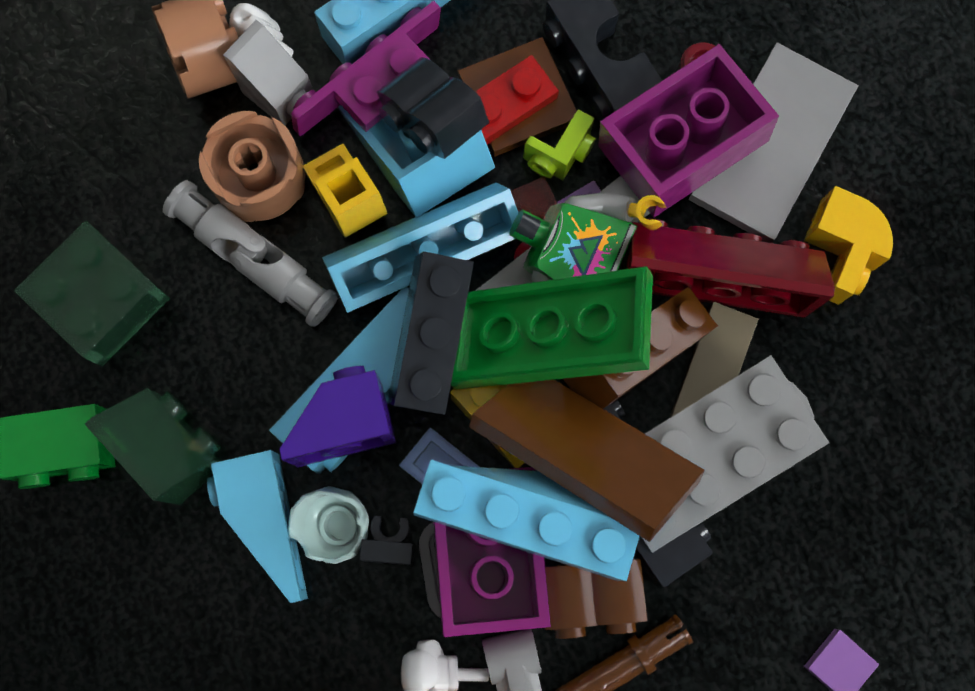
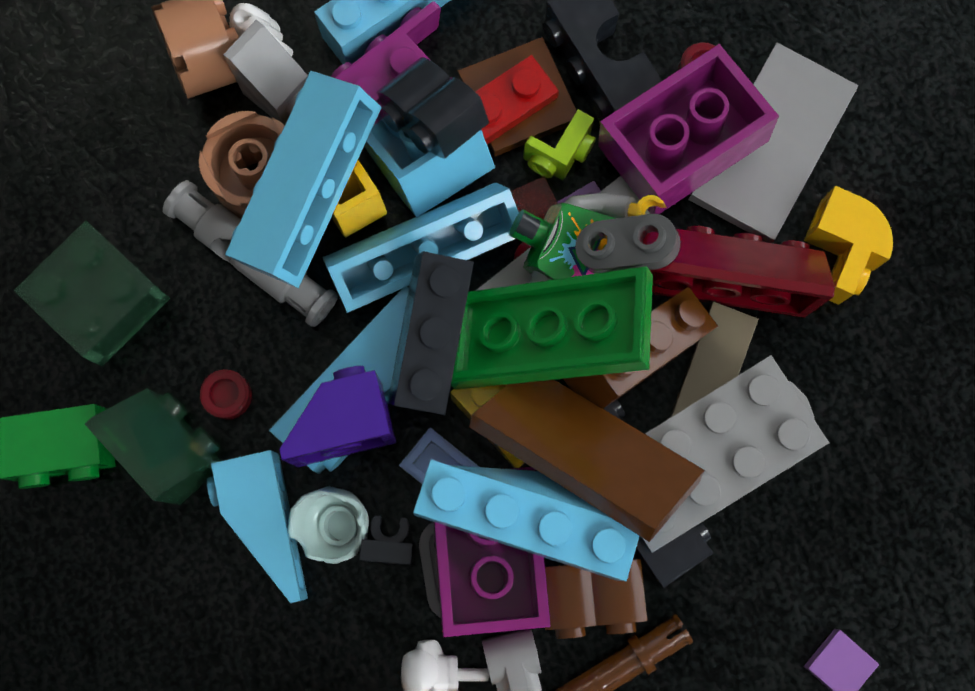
none -> dark red tile [200,369,252,419]
none -> medium azure brick [225,71,382,288]
none -> dark grey plate [575,214,681,274]

